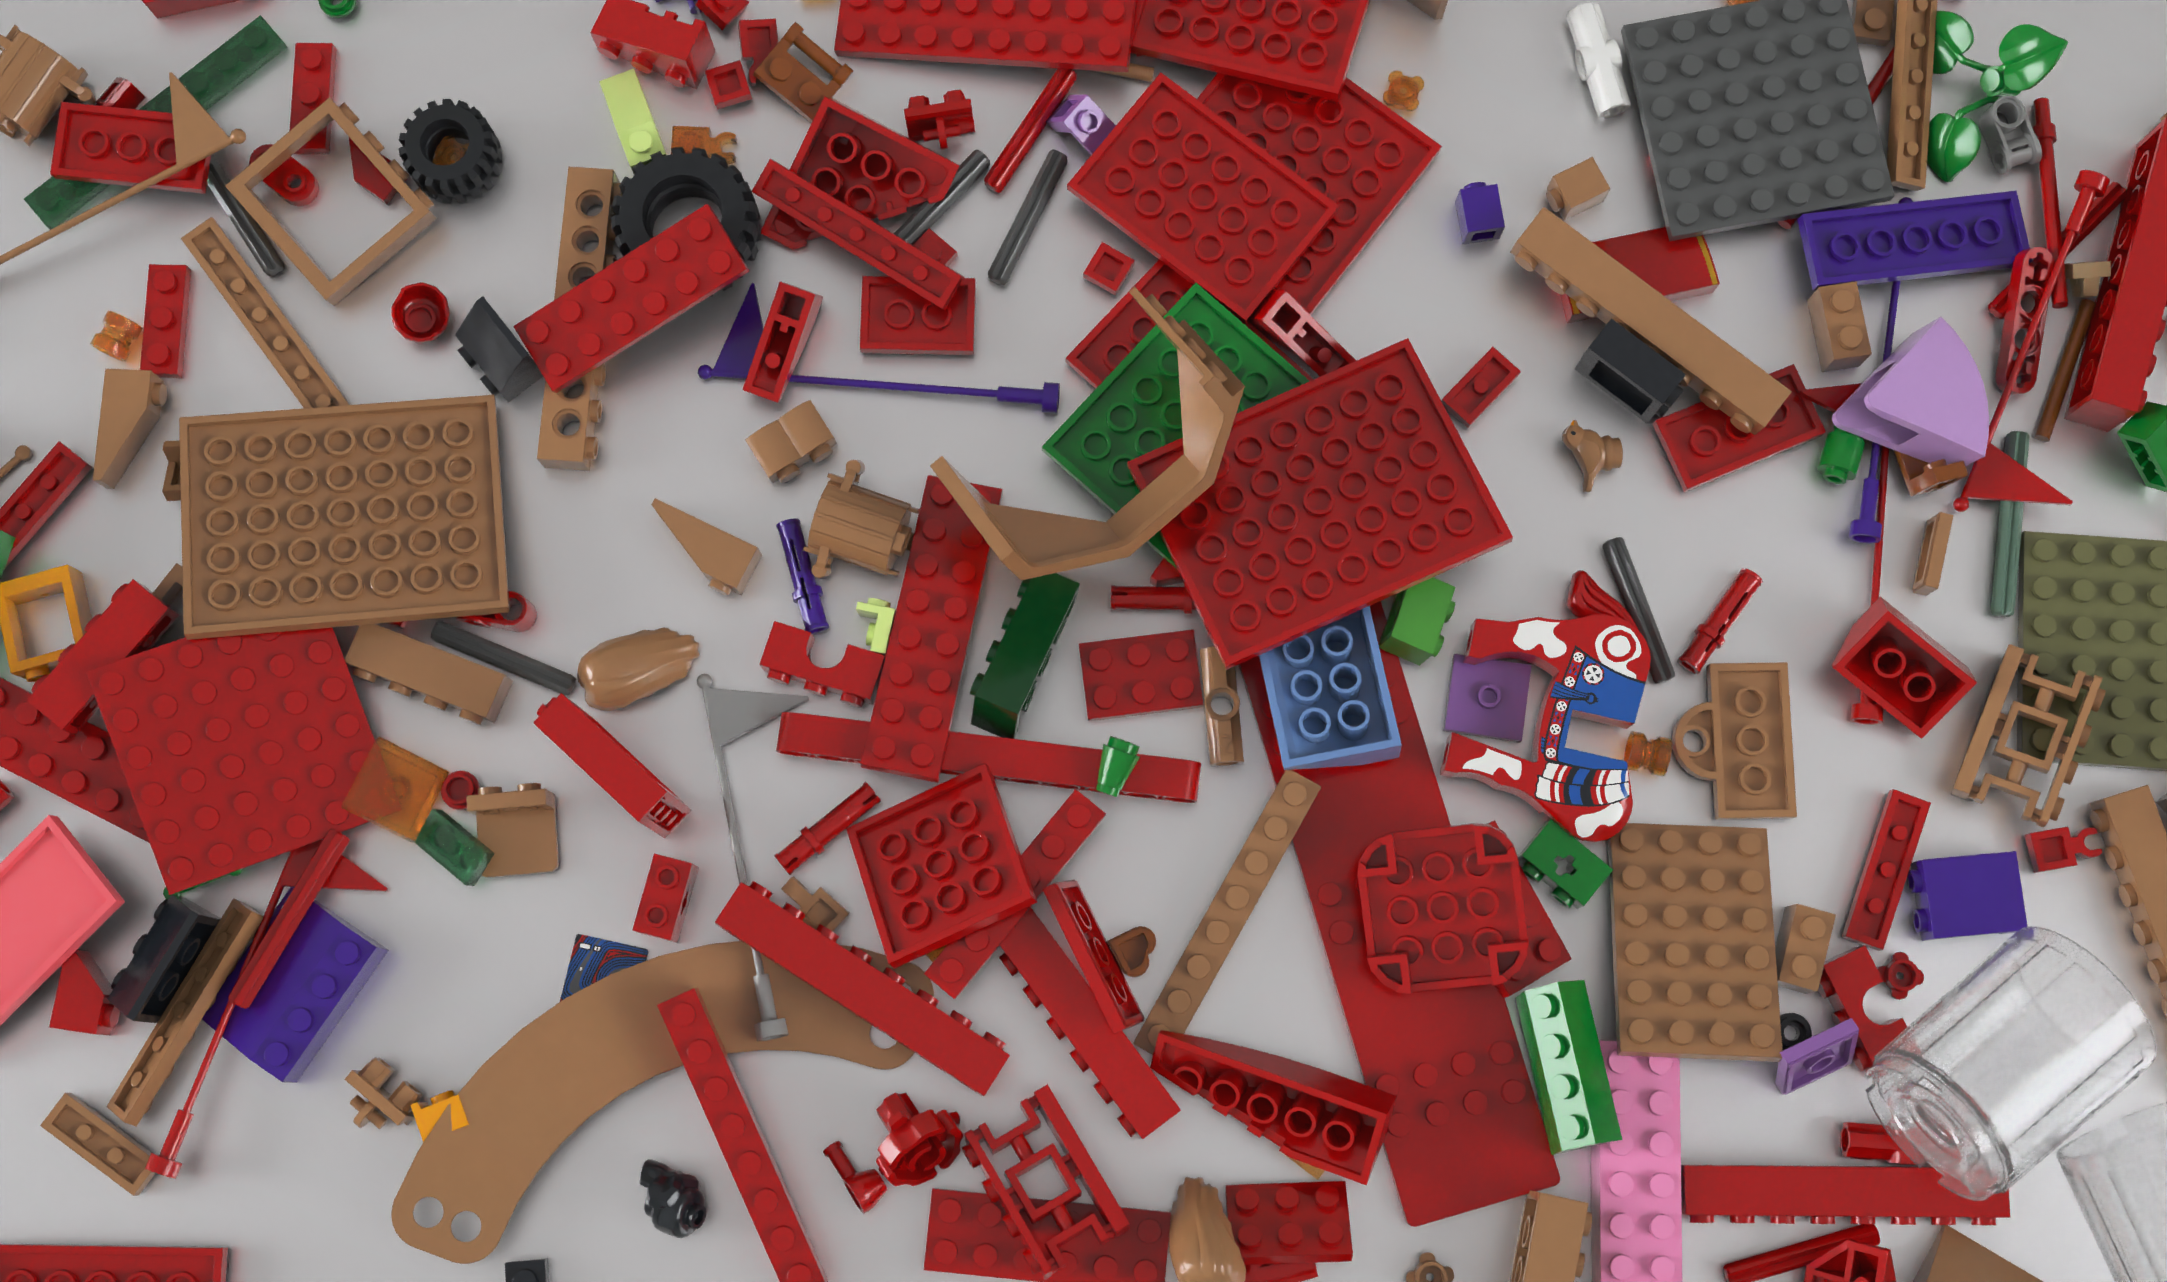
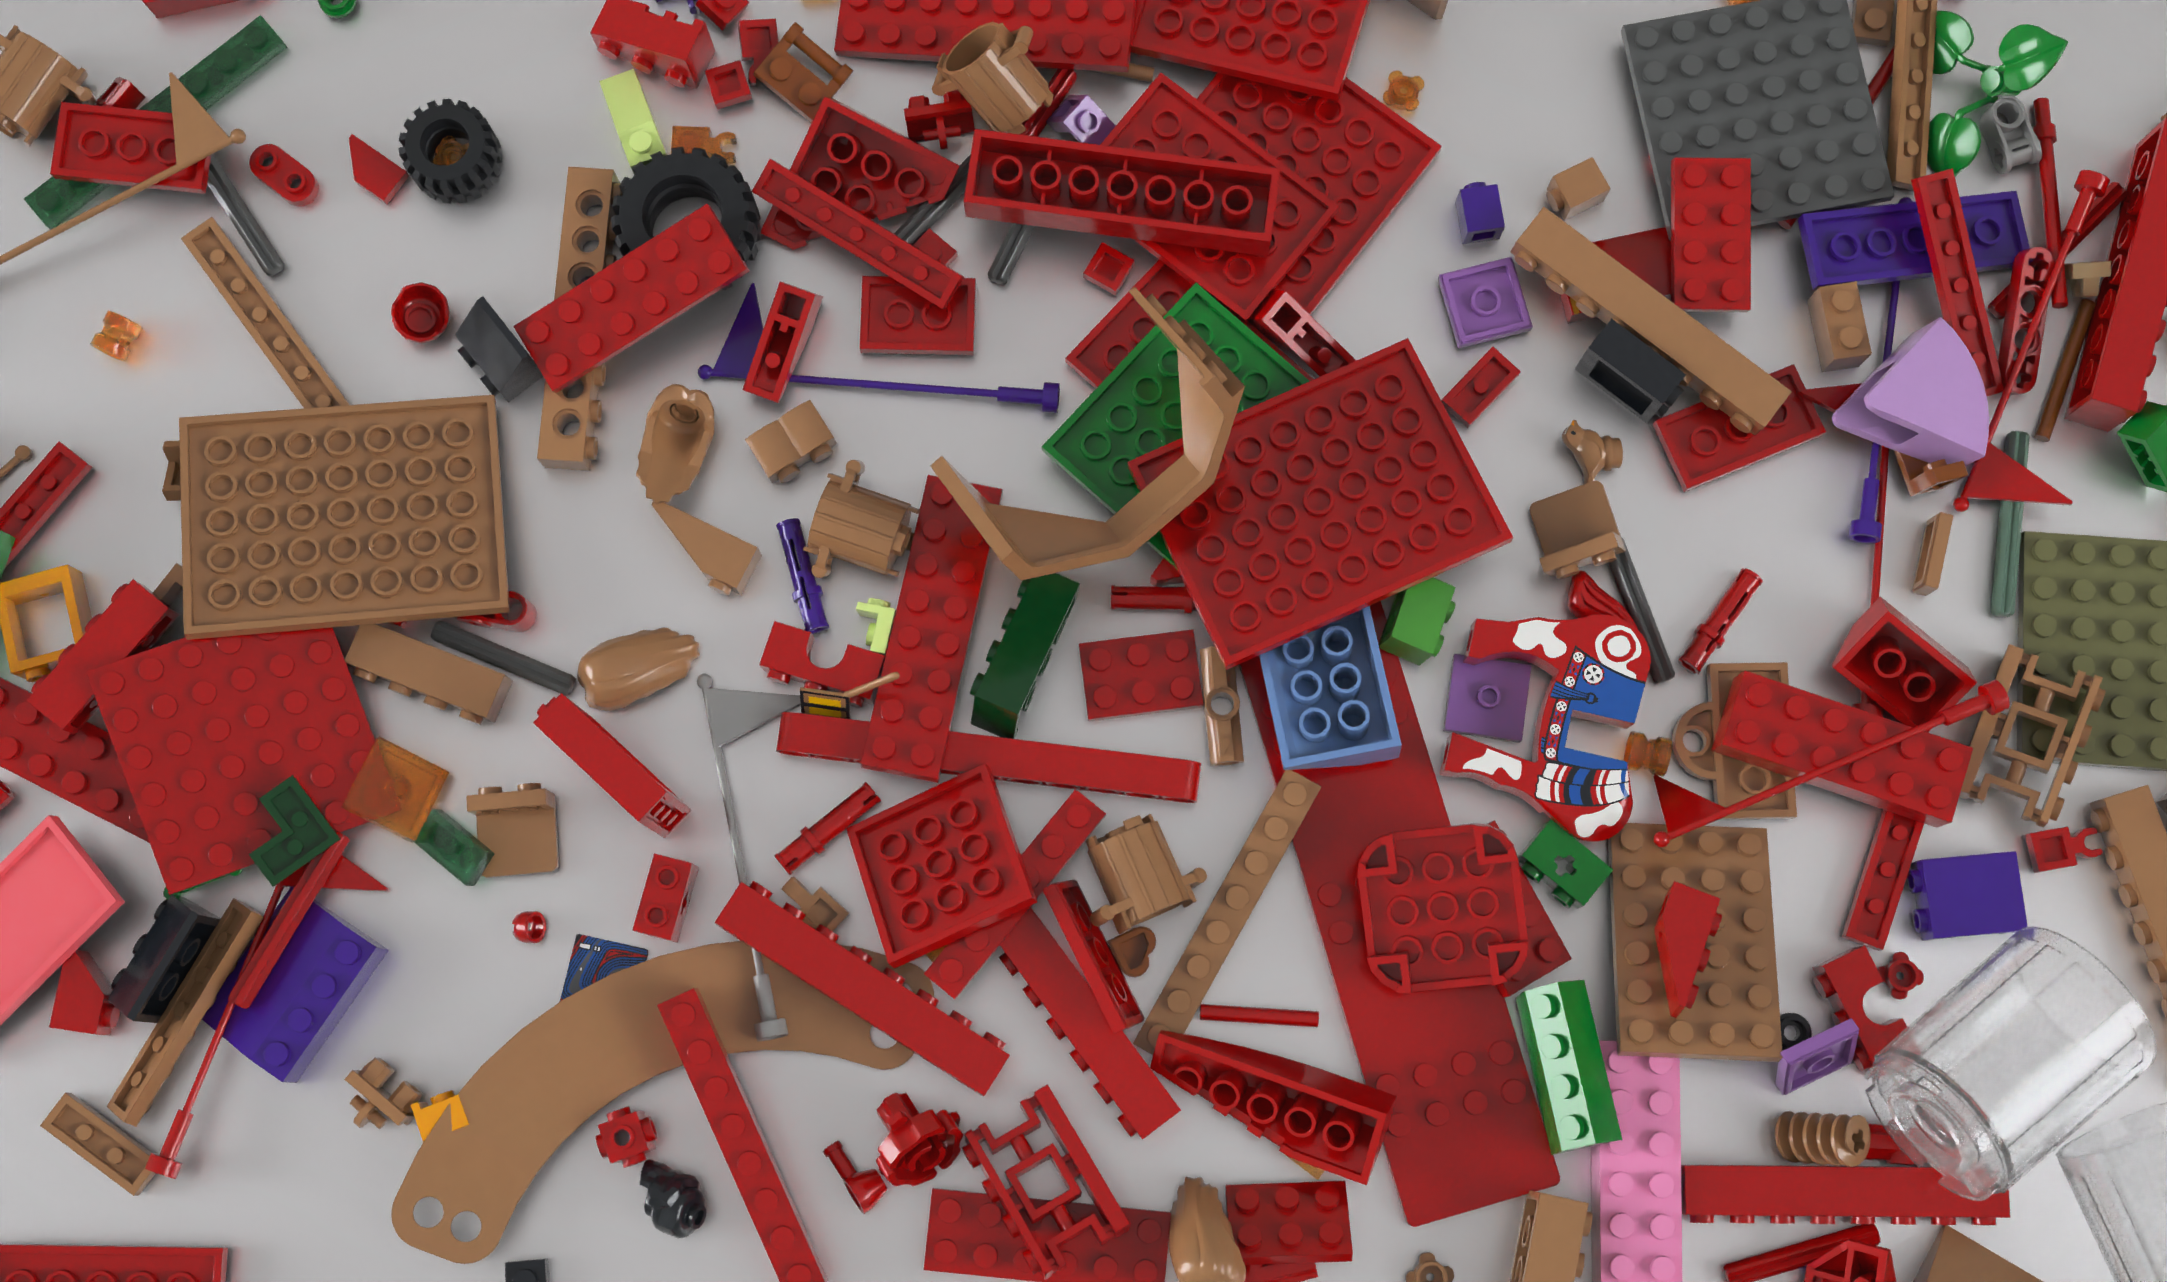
medium nougat slope [93,368,167,489] -> none
red plate [140,264,191,378] -> none
medium nougat window [225,97,437,306] -> none
red plate [289,43,337,154] -> none
red plate [441,771,481,810] -> none
green cone [1096,736,1140,797] -> none
white piece [1566,1,1631,118] -> none
medium nougat brick [1775,904,1836,994] -> none
green brick [1817,426,1865,484] -> none
none -> dark green plate [249,775,341,887]
none -> red hinge [512,911,546,943]
none -> red brick [596,1106,657,1168]
none -> medium nougat hair [636,384,715,505]
none -> piece [800,672,900,719]
none -> medium nougat container [932,21,1054,134]
none -> red brick [964,129,1280,256]
none -> medium nougat container [1085,814,1207,934]
none -> red bar [1200,1004,1319,1027]
none -> medium lavender plate [1438,257,1533,349]
none -> medium nougat bracket [1529,481,1626,579]
none -> red piece [1653,680,2010,847]
none -> red slope [1654,881,1722,1018]
none -> red plate [1671,157,1751,312]
none -> red brick [1711,670,1973,828]
none -> medium nougat piece [1775,1111,1871,1167]
none -> red plate [1911,168,2004,396]

